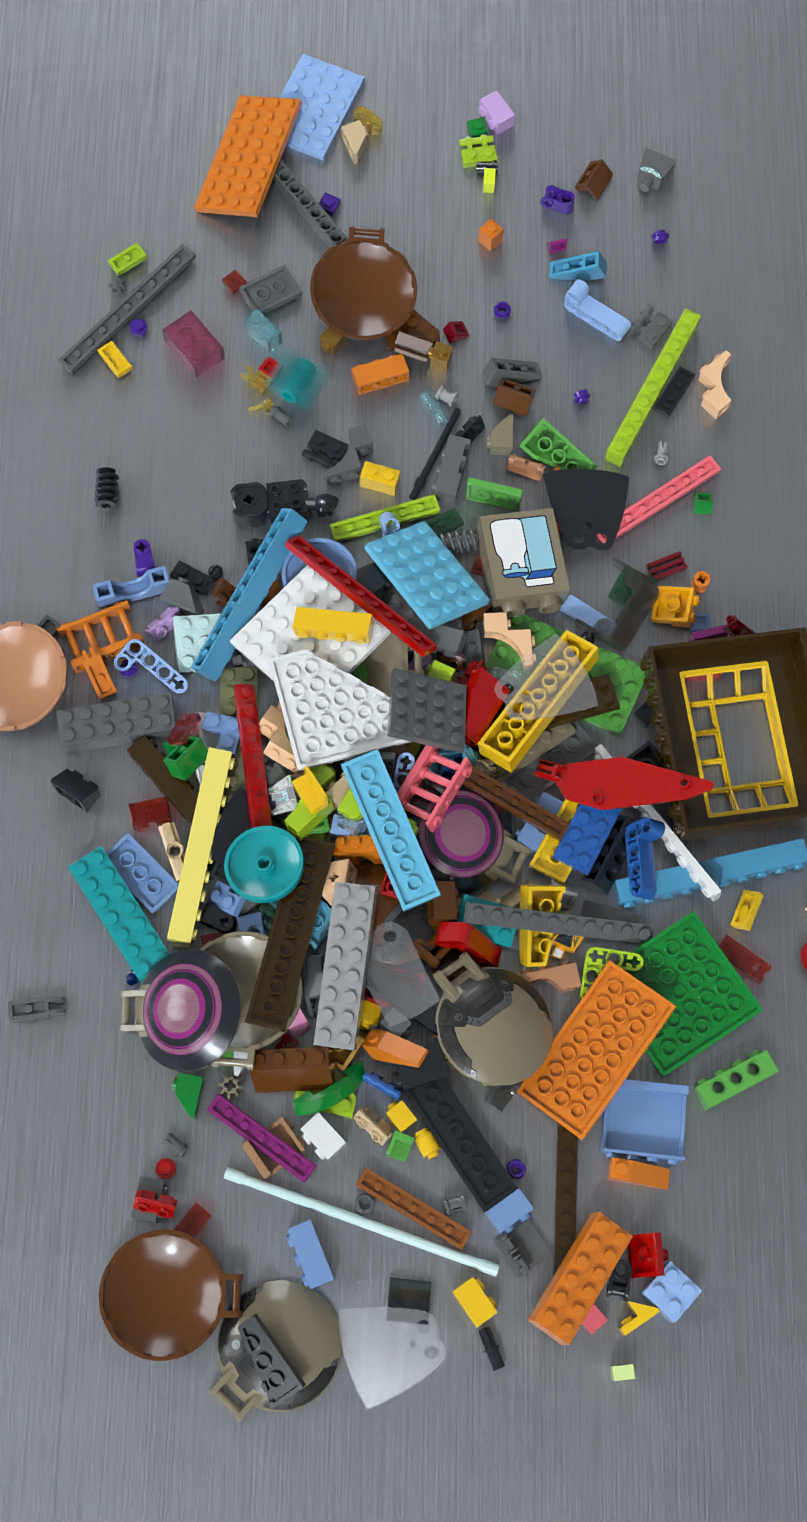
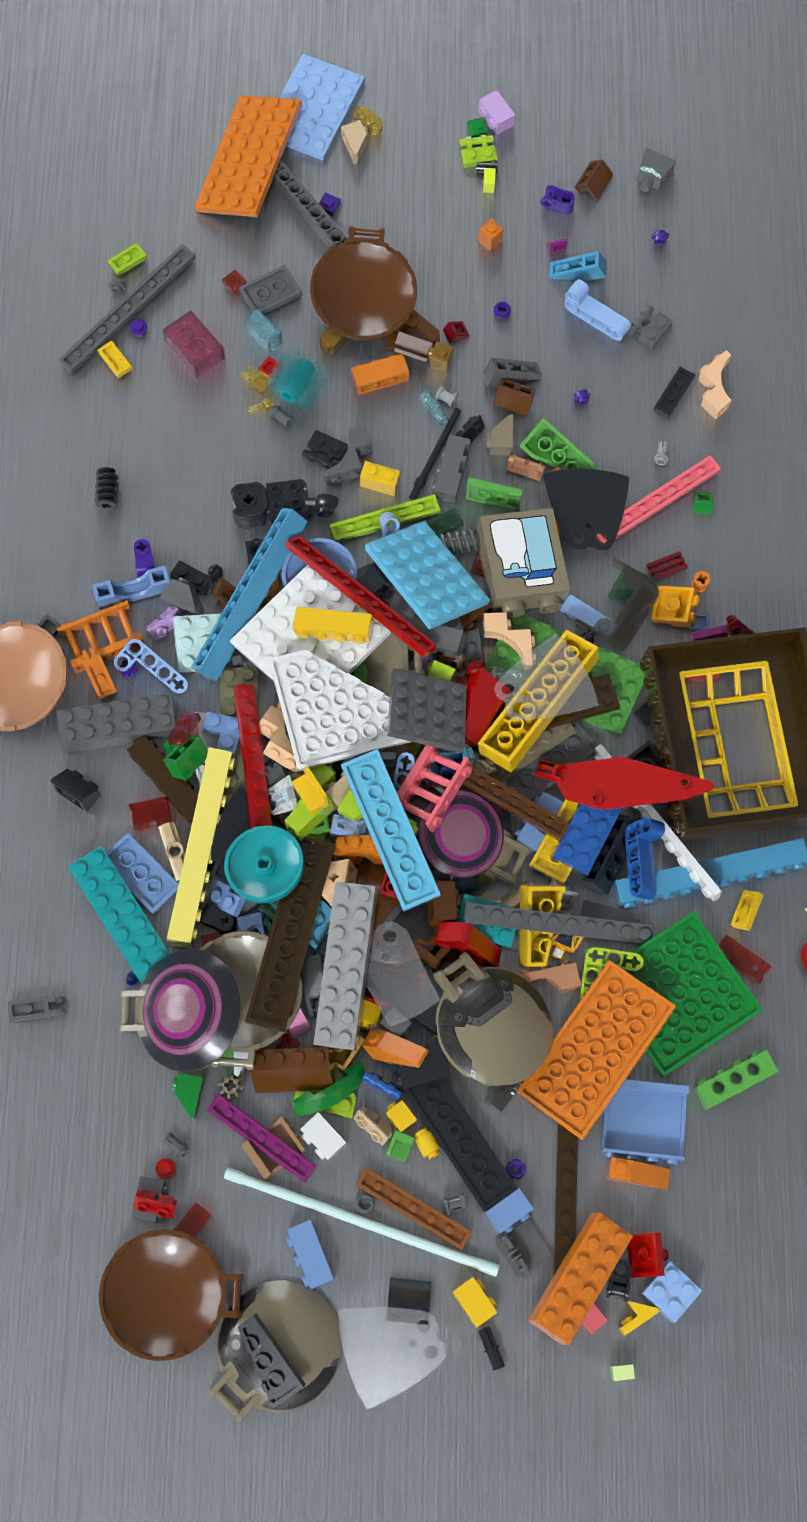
lime brick [605,308,702,468] -> none

